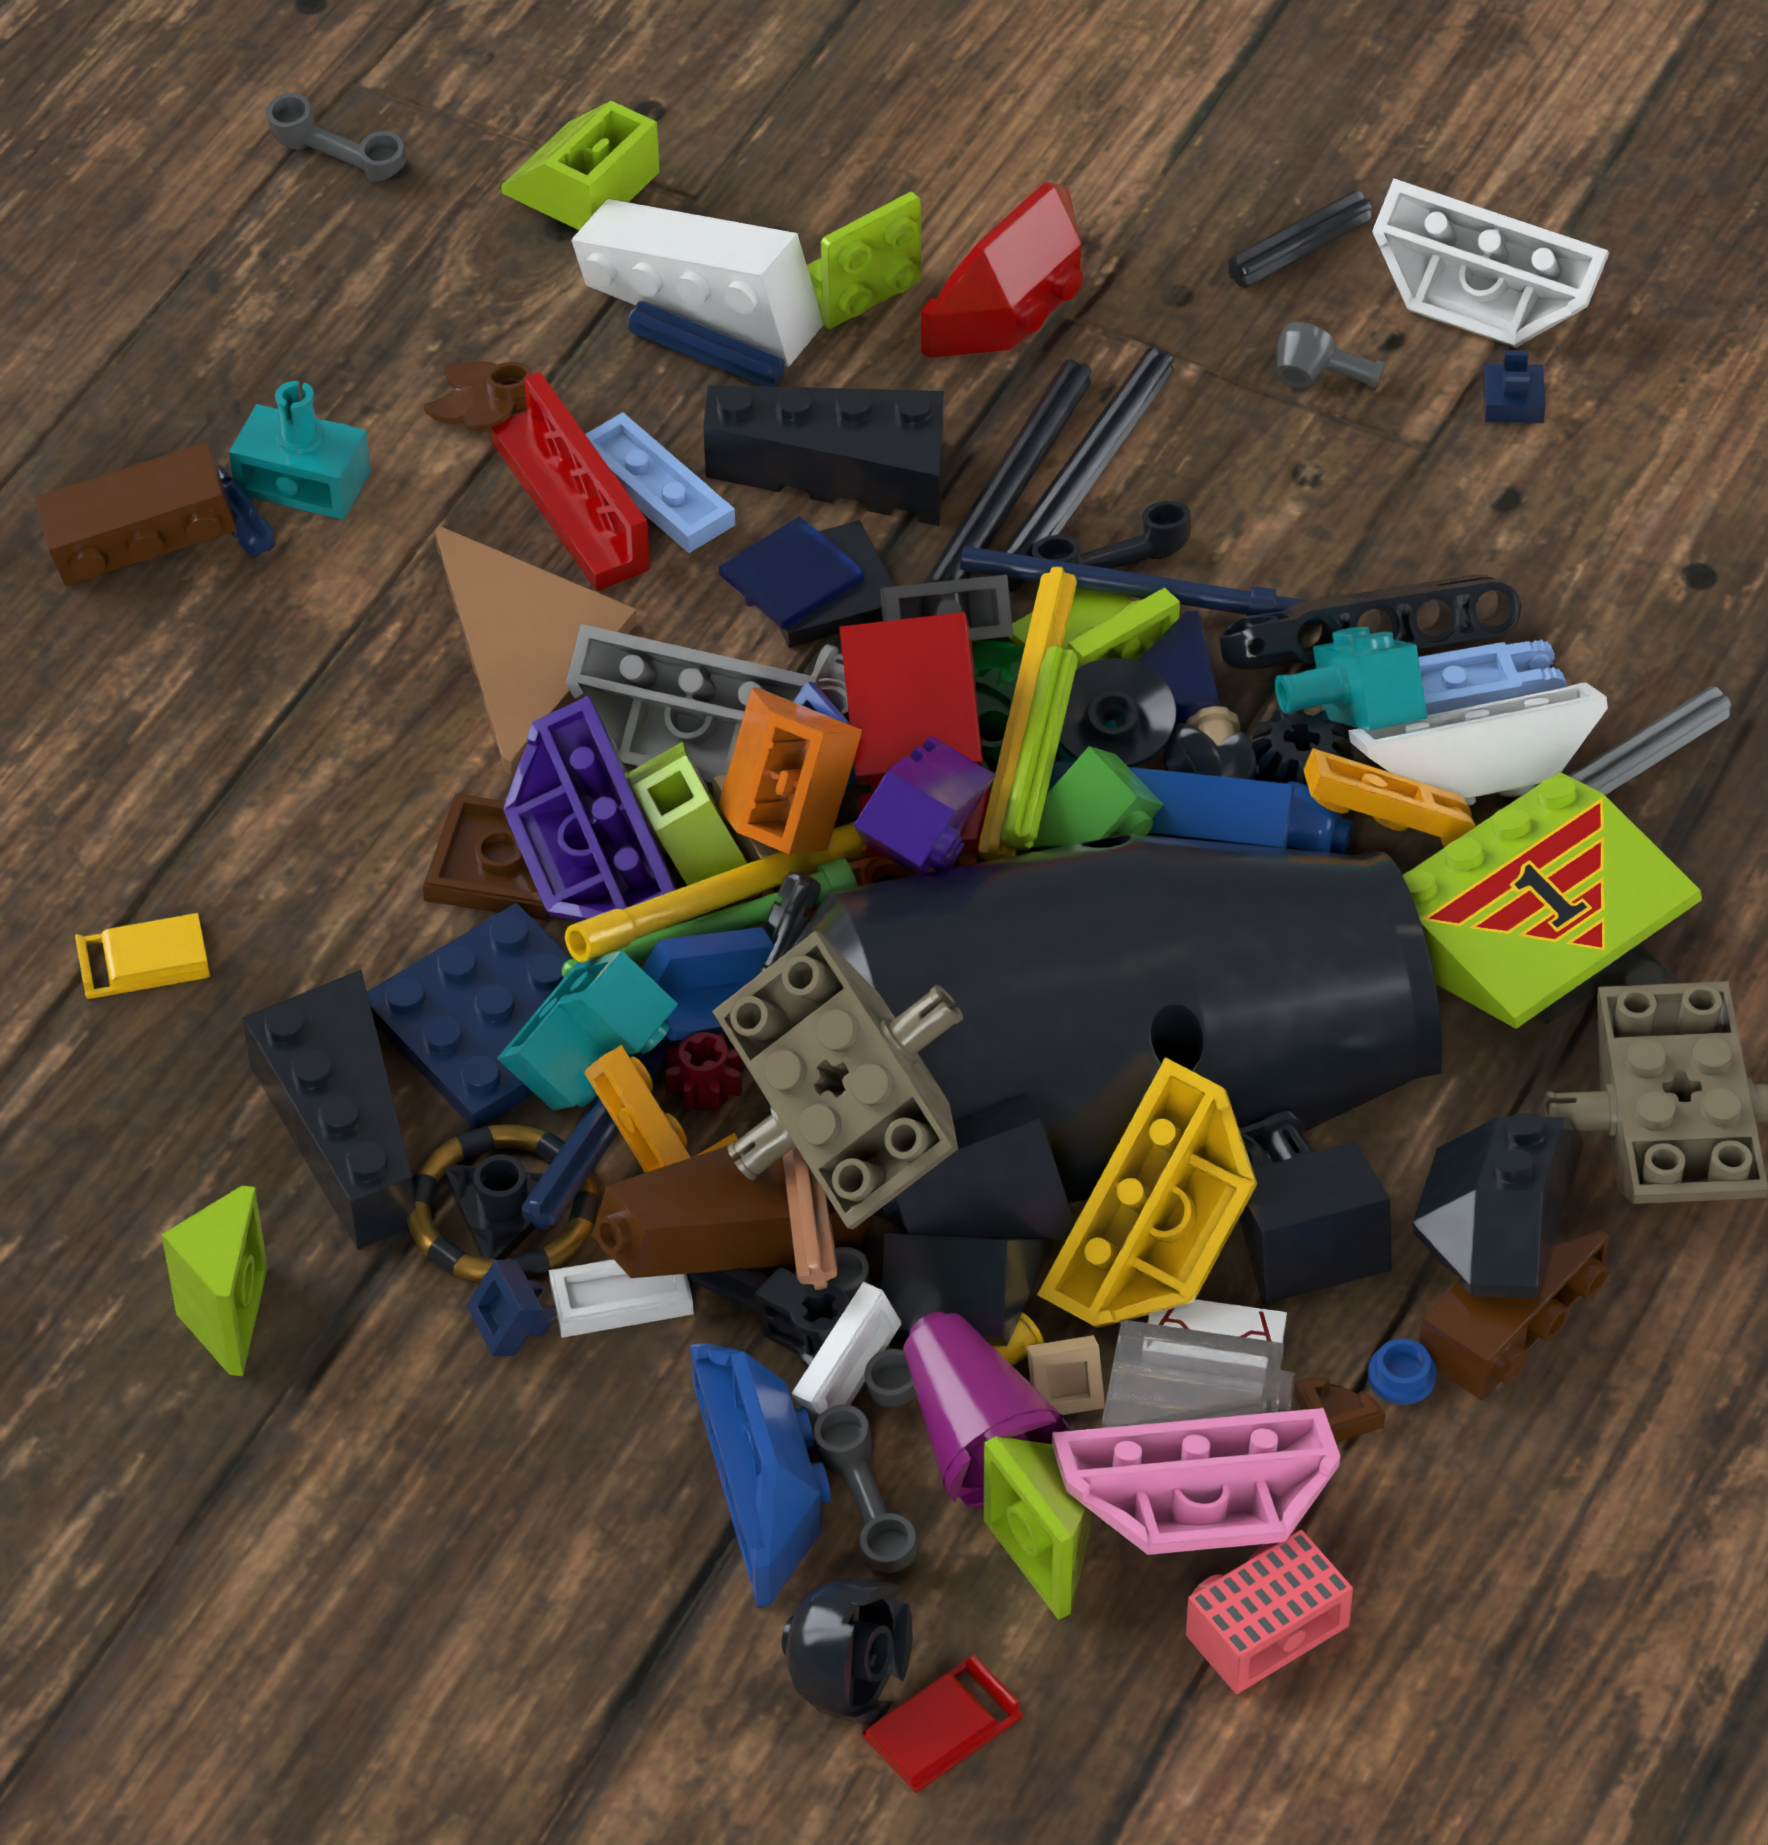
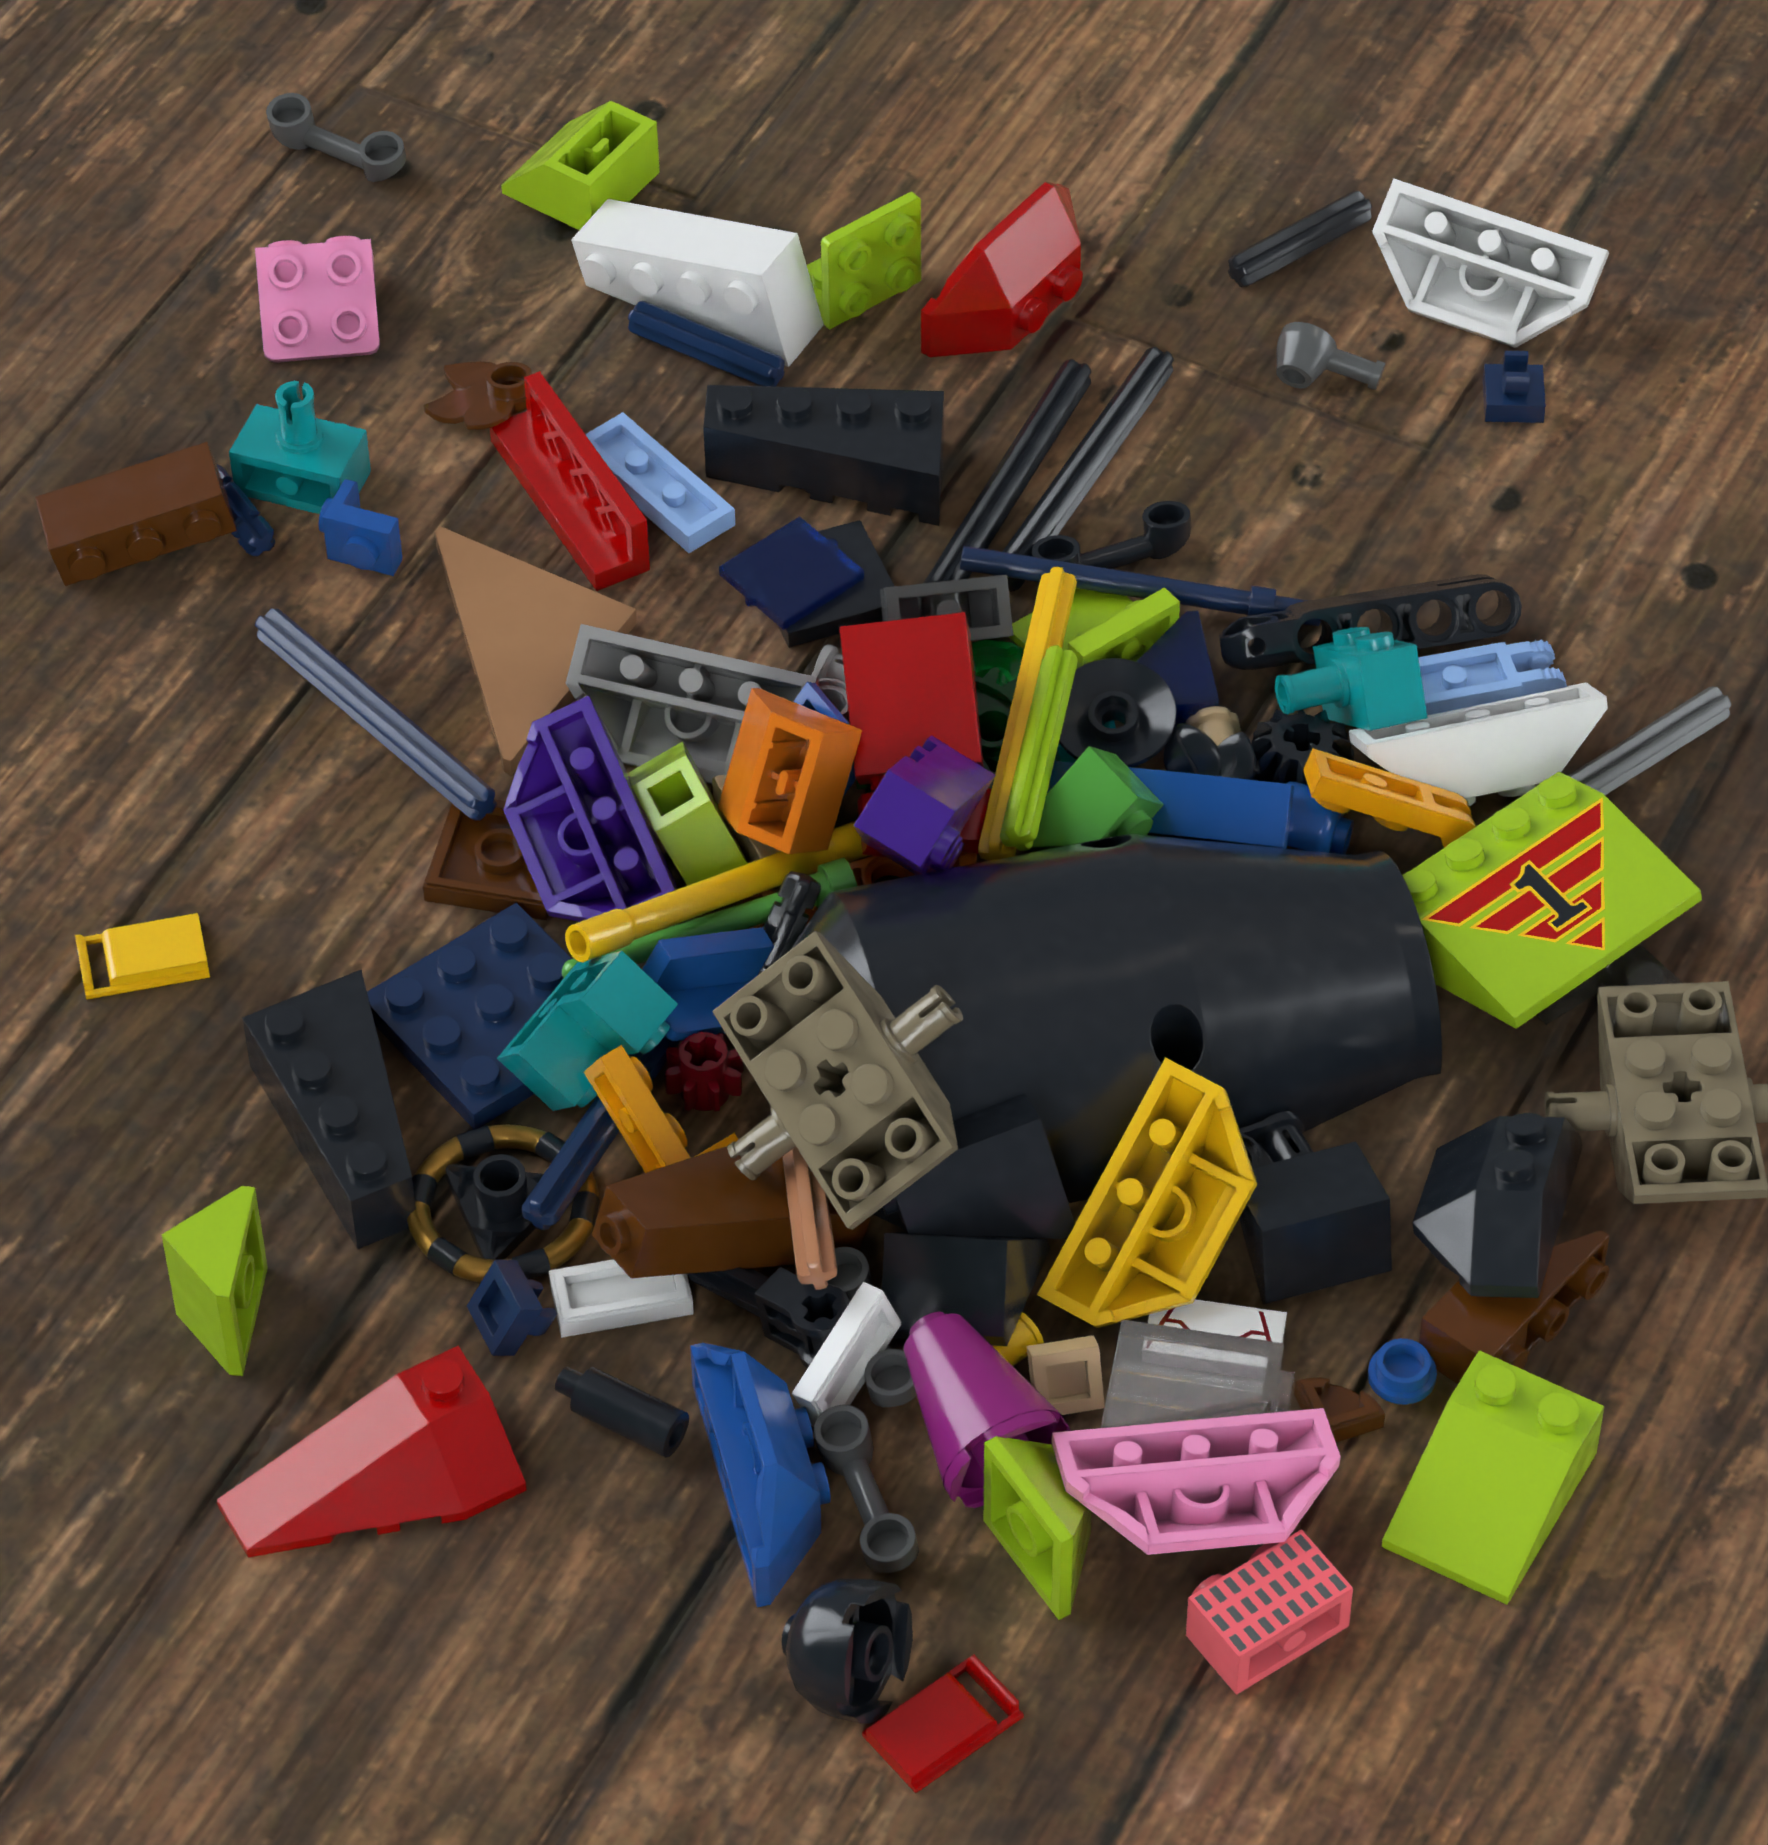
none -> red wedge [217,1346,527,1558]
none -> bright pink bracket [255,236,380,362]
none -> dark blue axle [255,609,497,820]
none -> blue bracket [318,479,403,576]
none -> black cylinder [555,1366,689,1458]
none -> lime slope [1382,1350,1604,1605]

